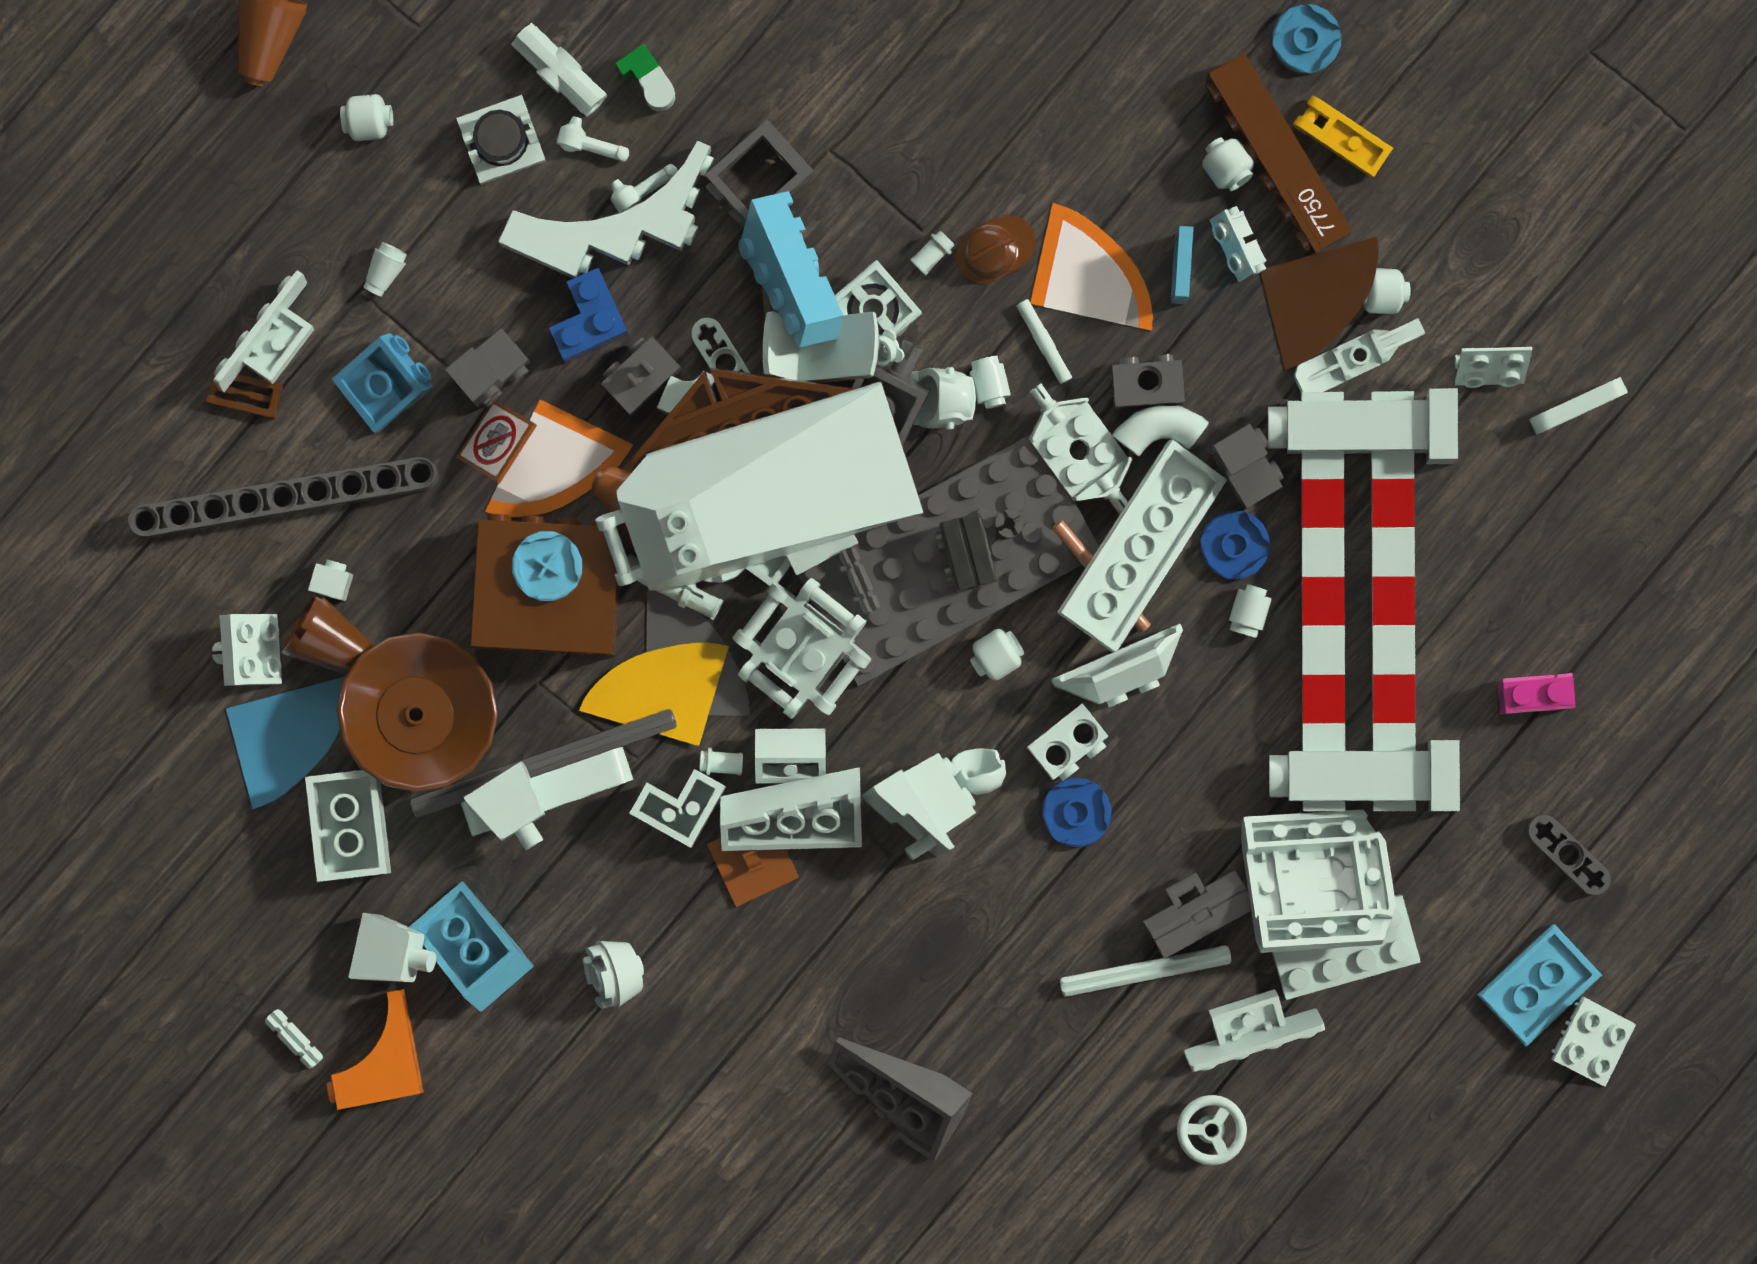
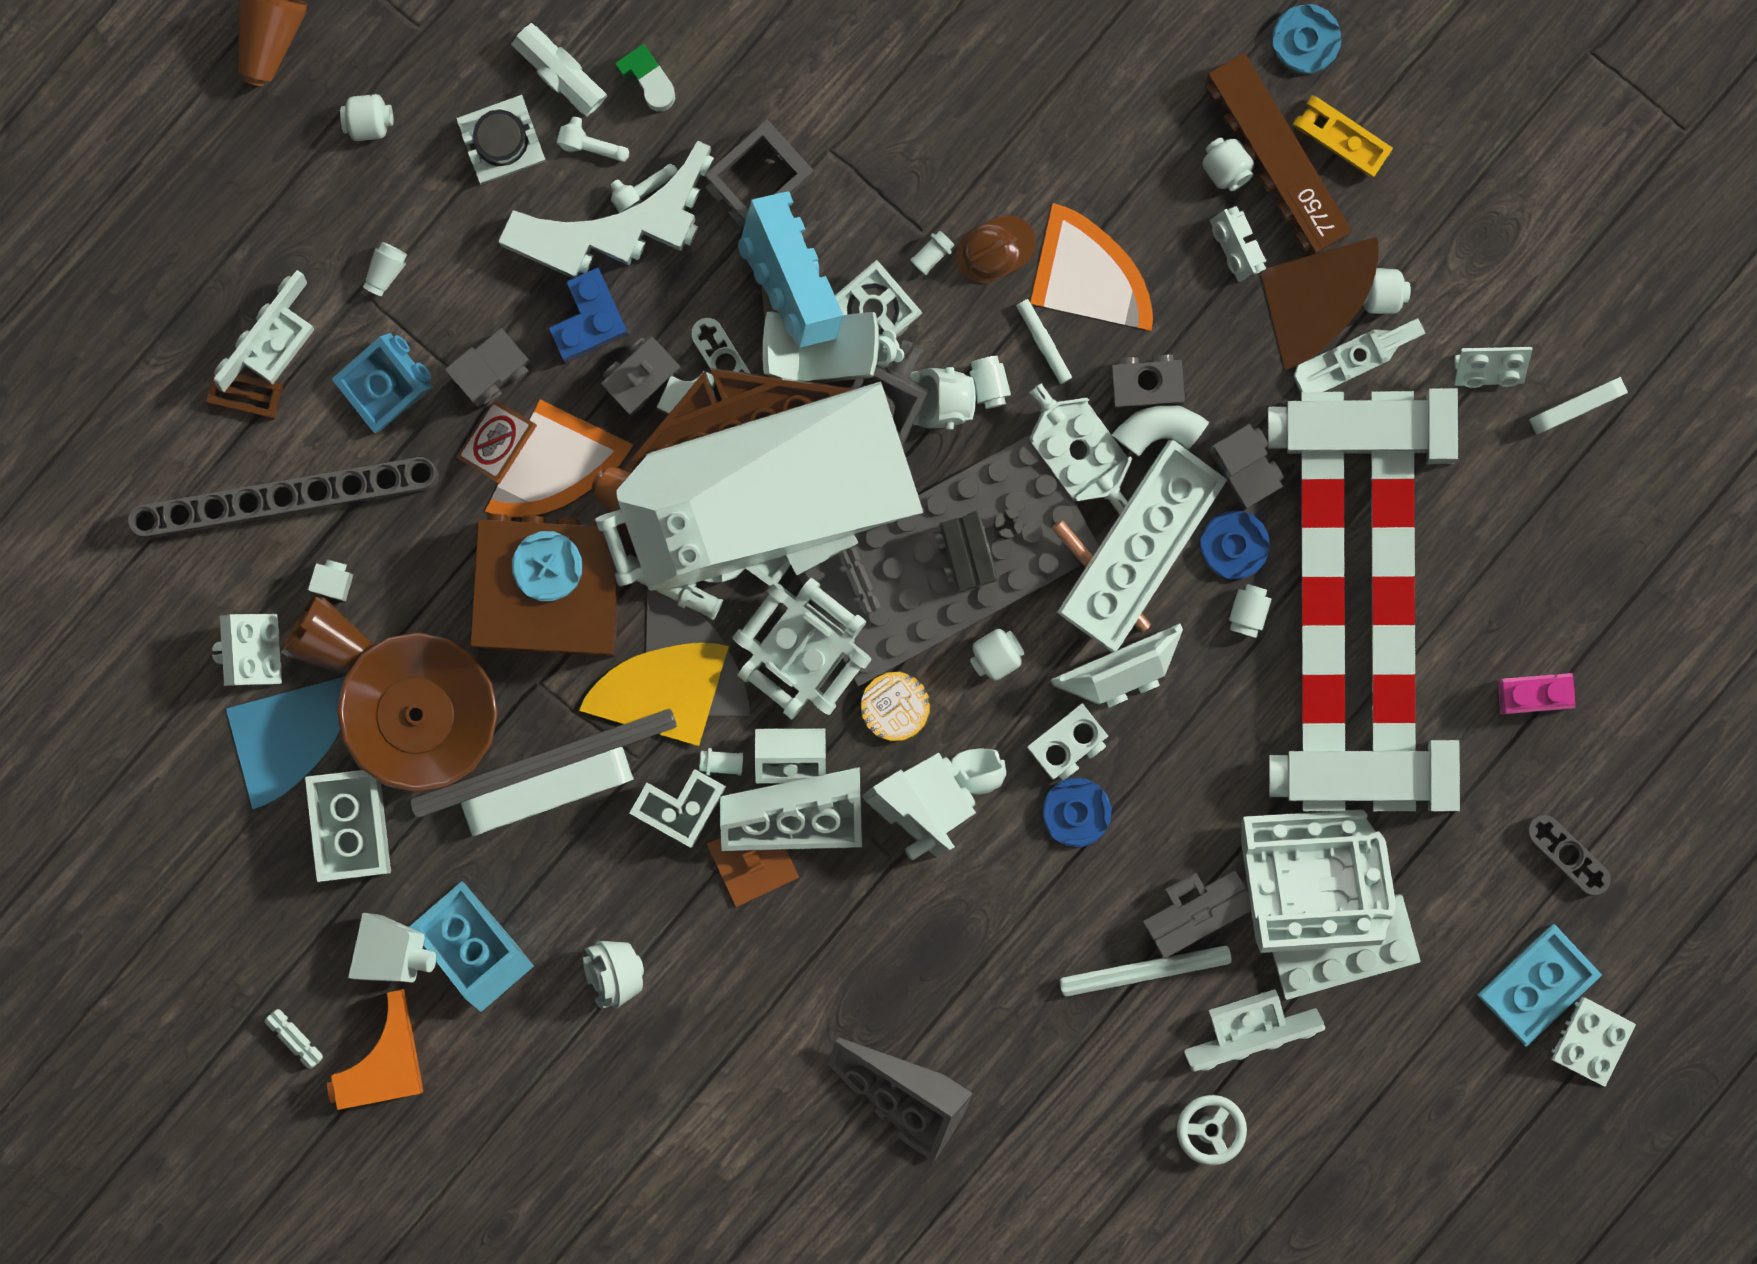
light aqua torso [464,762,545,851] -> none
medium azure tile [1170,226,1193,305] -> none
none -> tile [861,672,930,741]

